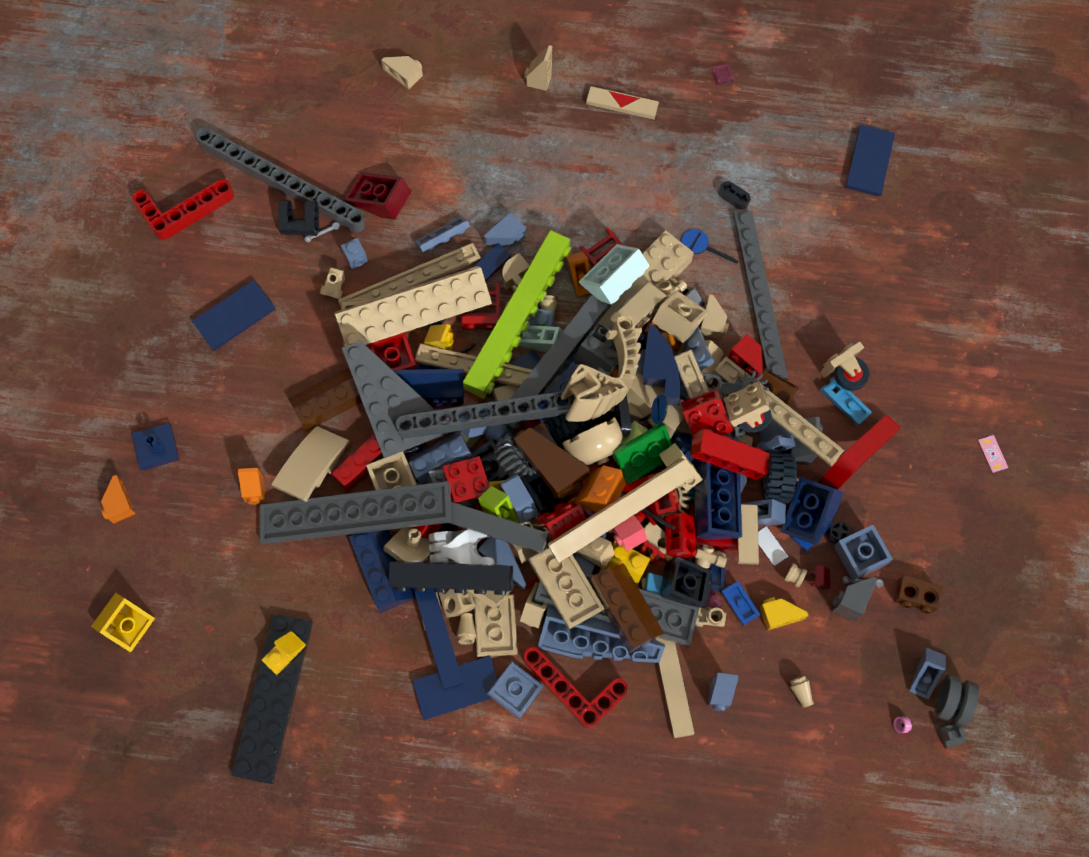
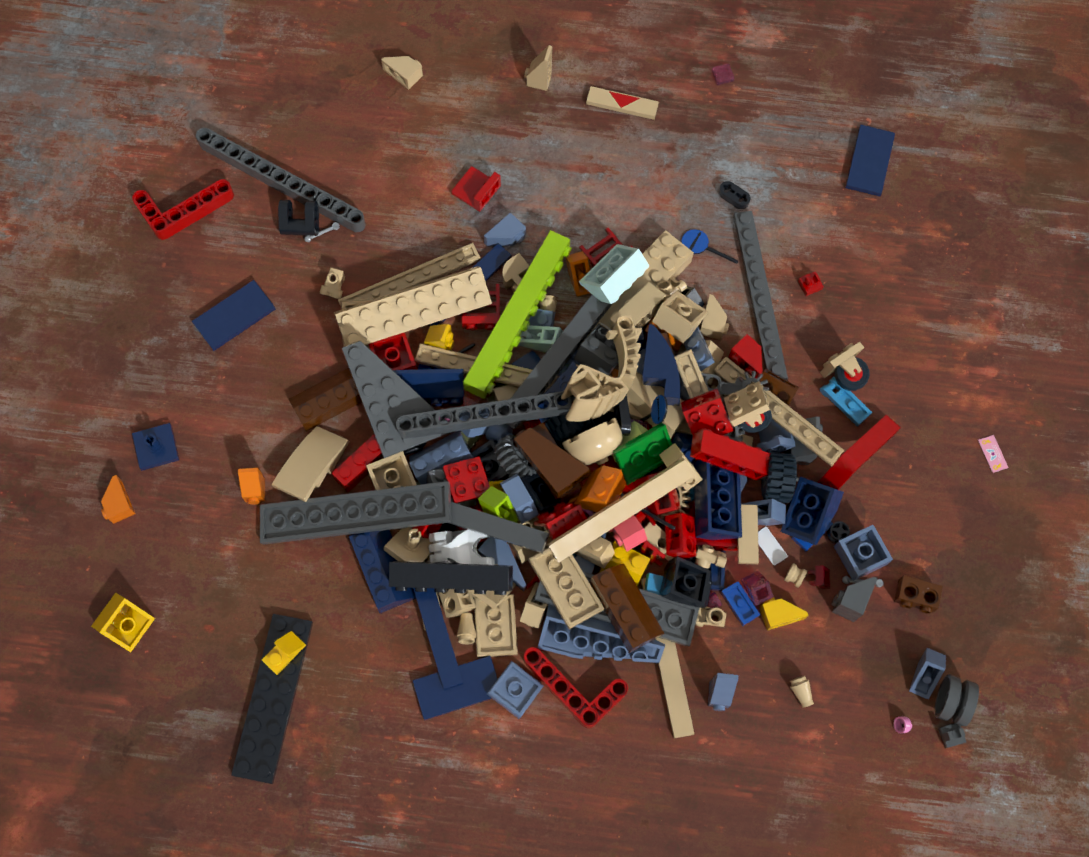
sand blue brick [341,238,368,270] -> none
dark red slope [344,172,412,220] -> none
sand blue plate [414,216,470,252] -> none
none -> red bracket [451,166,501,212]
none -> clear pink brick [741,571,773,606]
none -> red tile [798,271,824,296]

